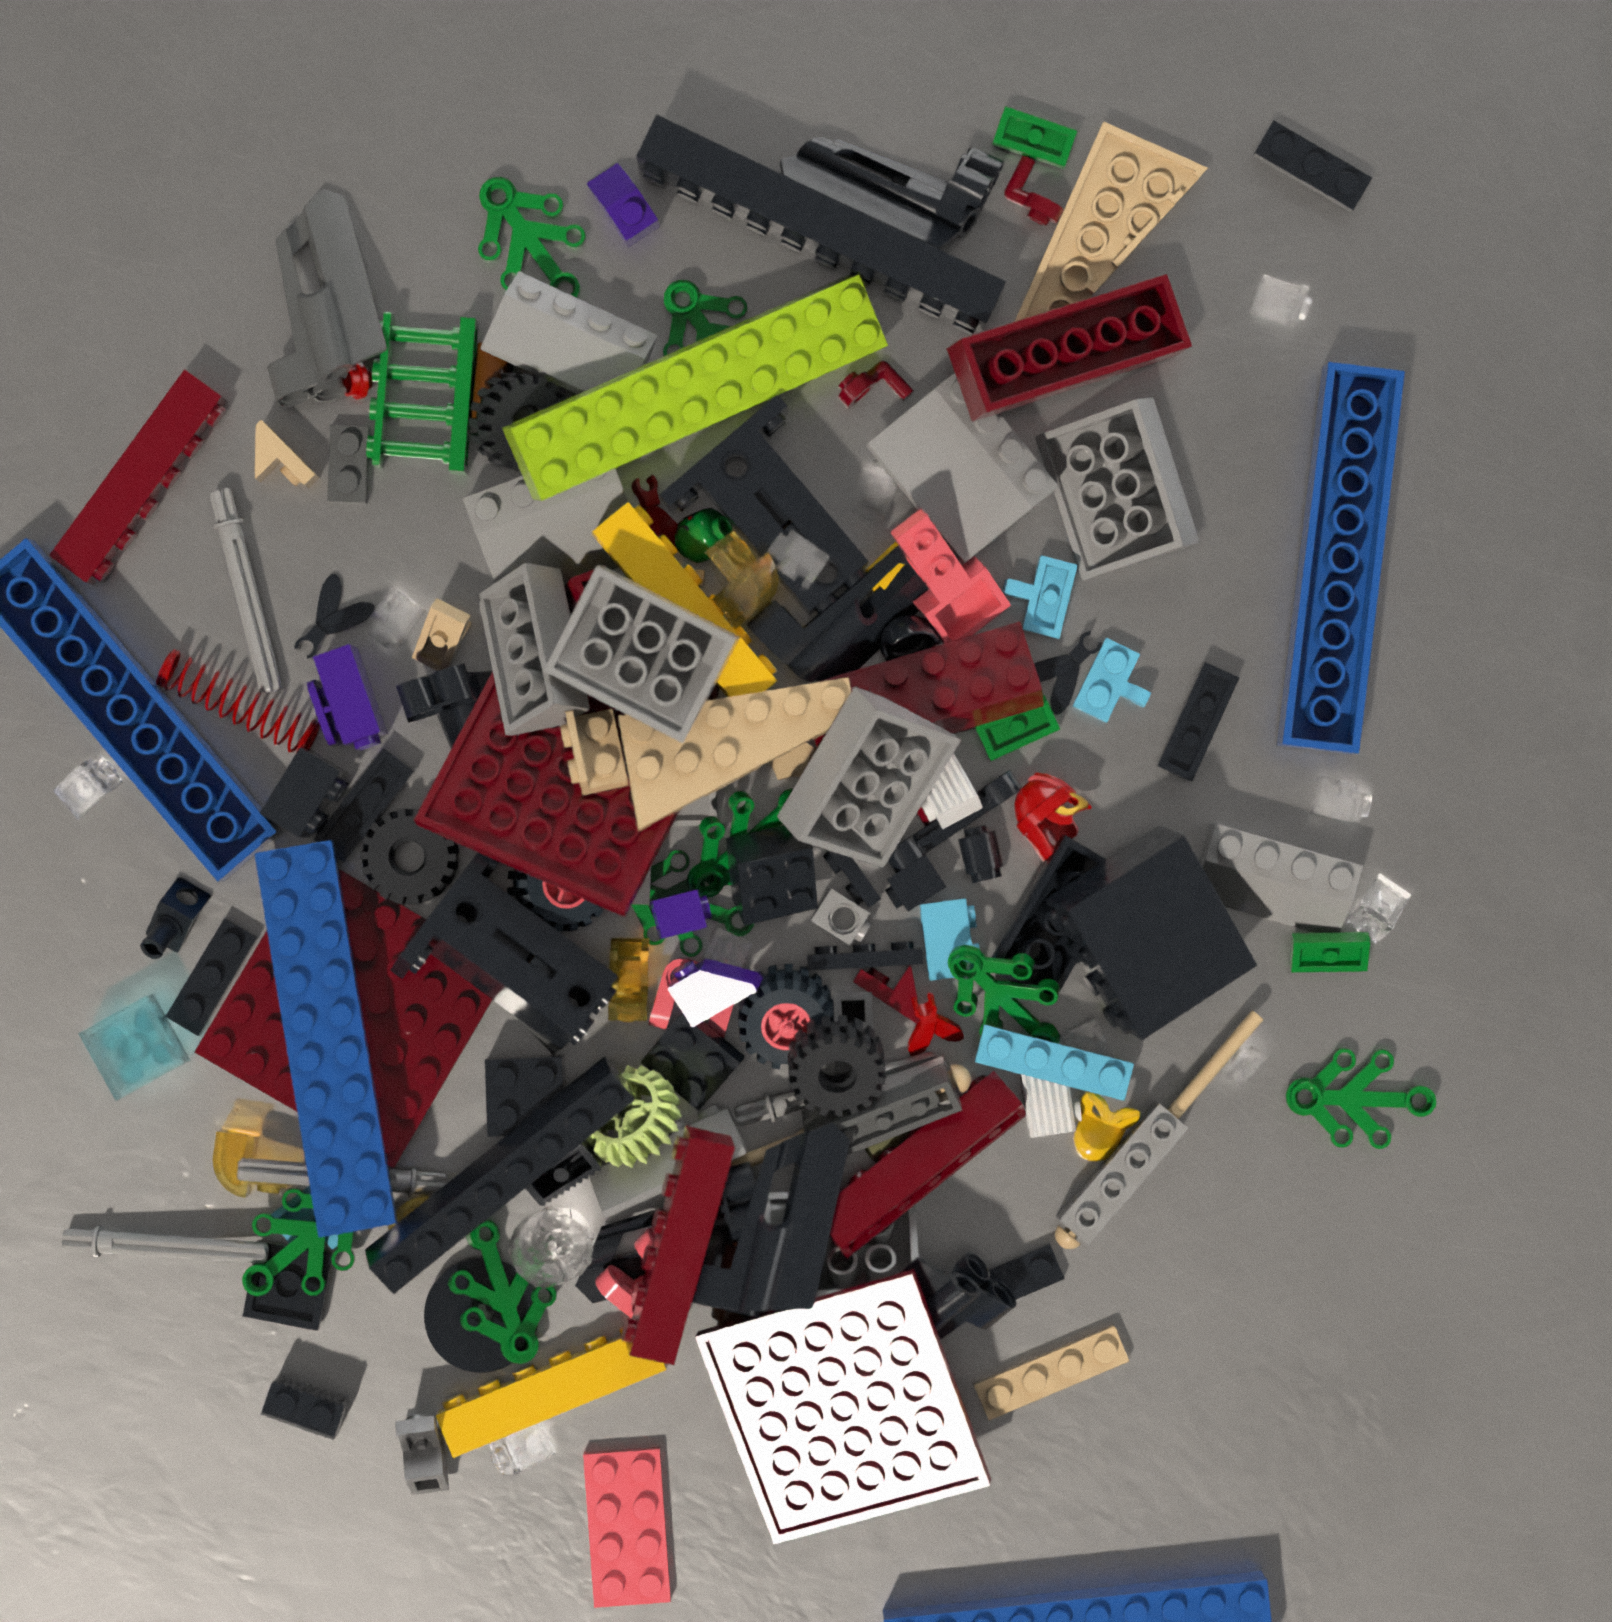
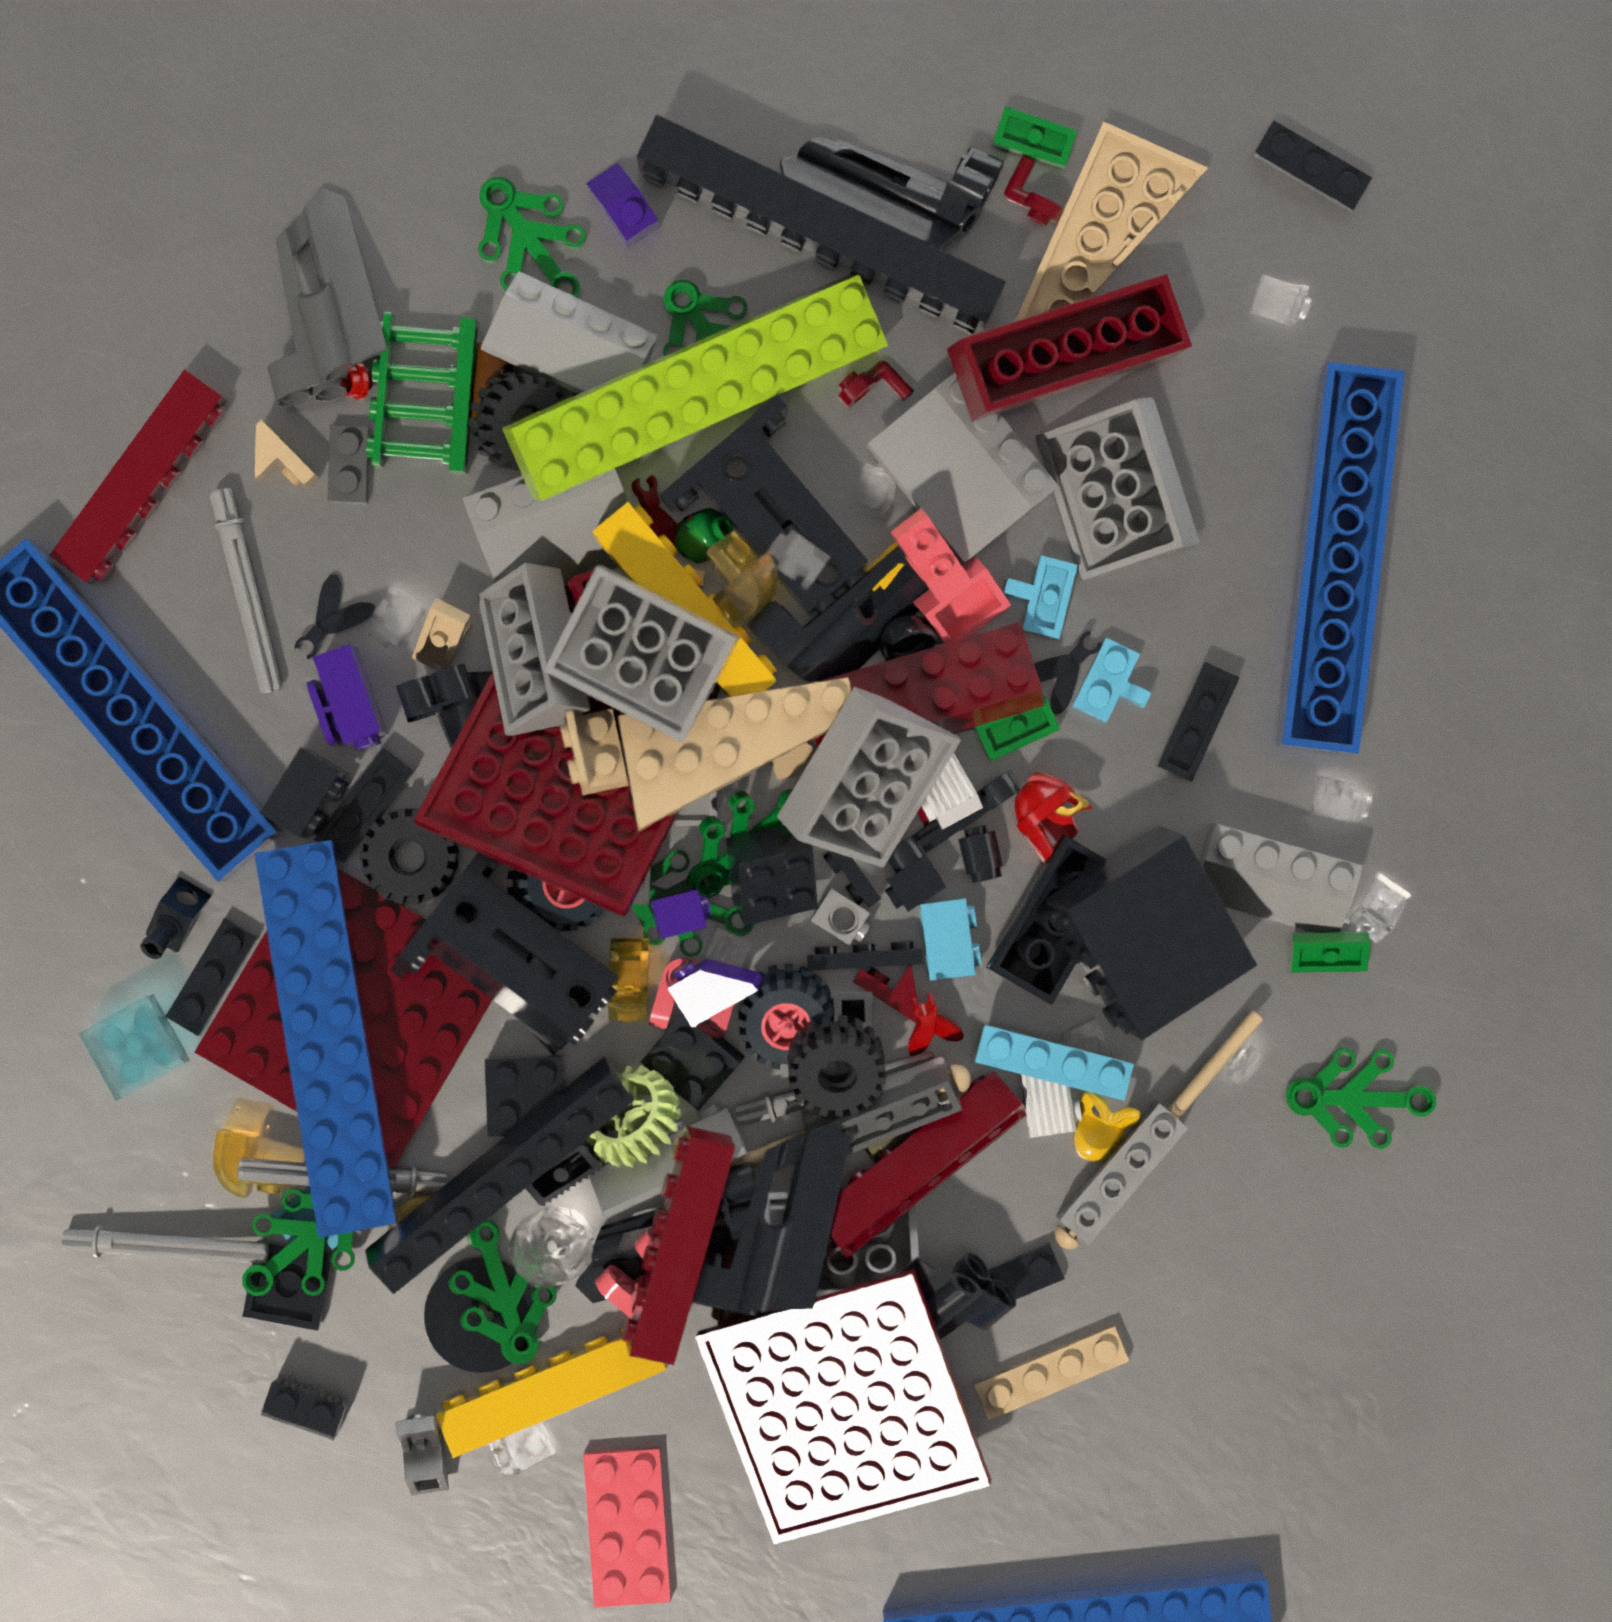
clear bracket [53,754,123,820] -> none
red piece [156,649,320,753] -> none
green plant [948,945,1060,1043] -> none

